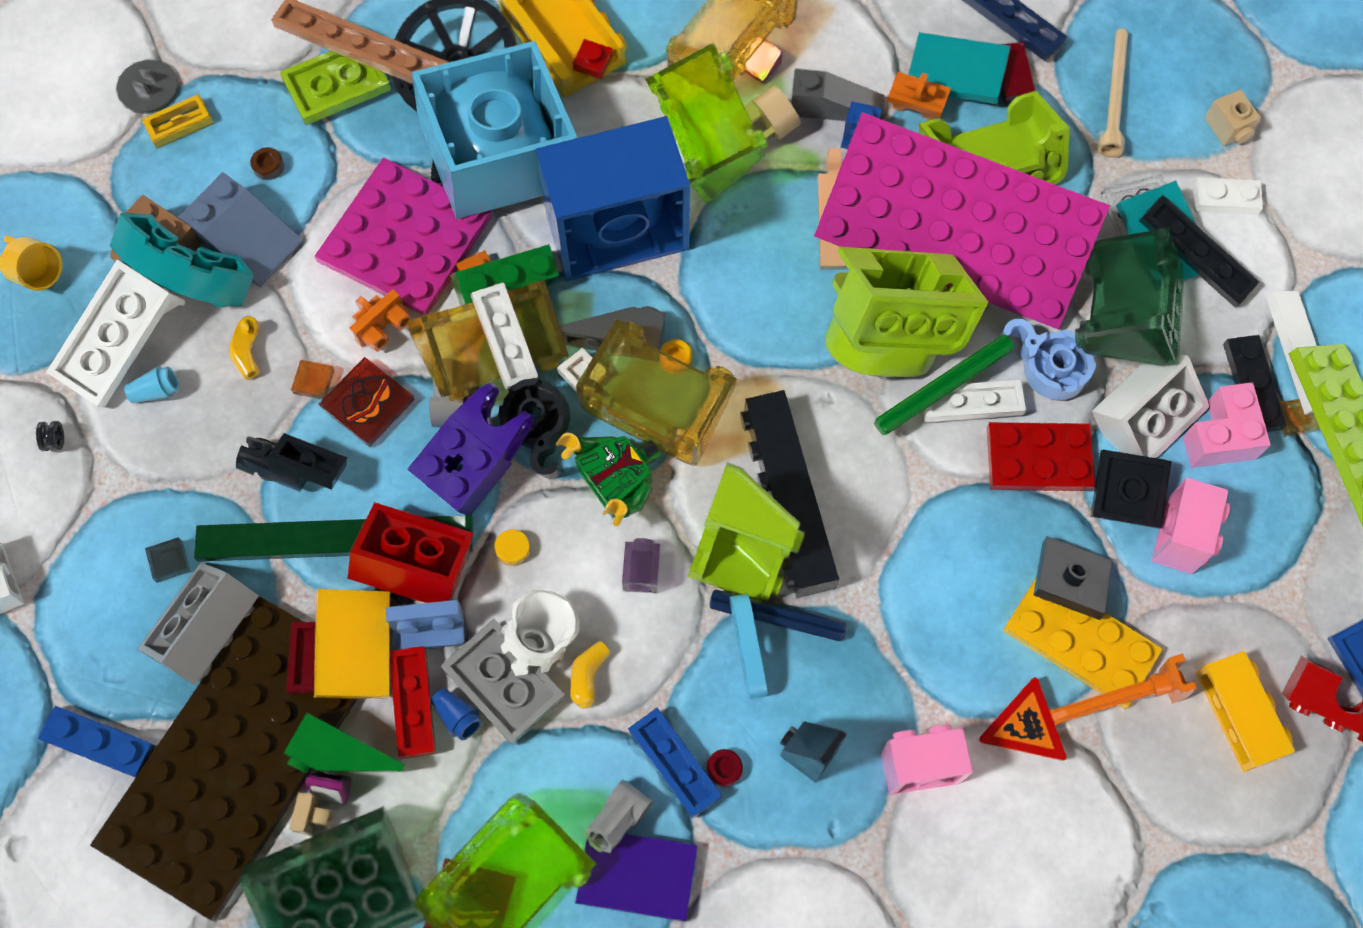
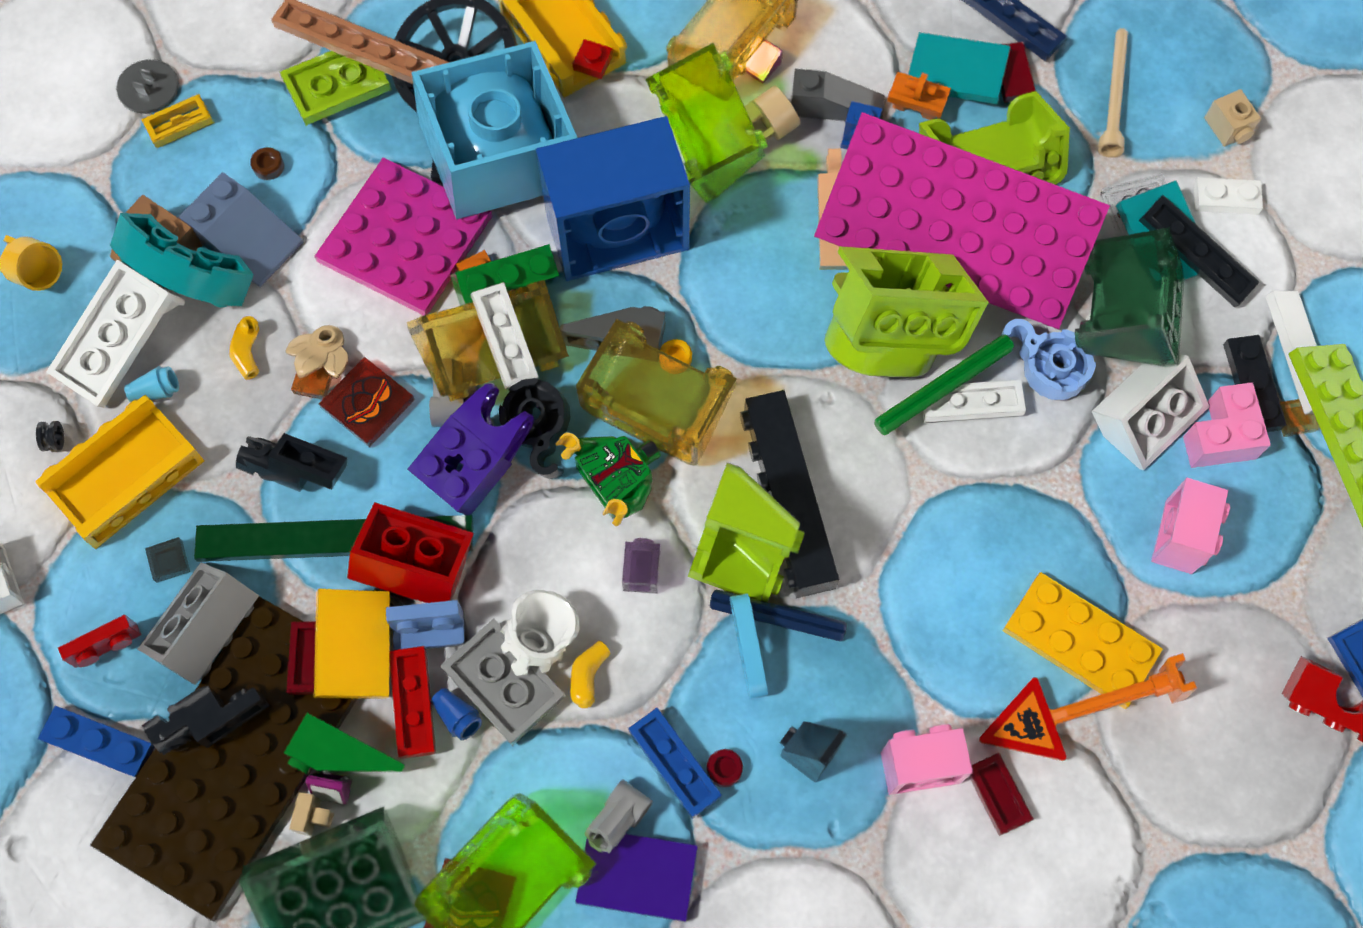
orange hips [349,289,412,352] -> none
yellow tile [495,529,530,566] -> none
white plate [557,347,605,395] -> none
red plate [987,422,1095,491] -> none
black plate [1033,536,1112,620] -> none
black plate [1090,449,1172,529] -> none
yellow brick [1195,650,1295,773] -> none
none -> yellow panel [35,395,205,549]
none -> red plate [58,614,141,668]
none -> black plate [142,686,270,755]
none -> tan plate [285,325,349,379]
none -> dark red tile [969,753,1034,836]

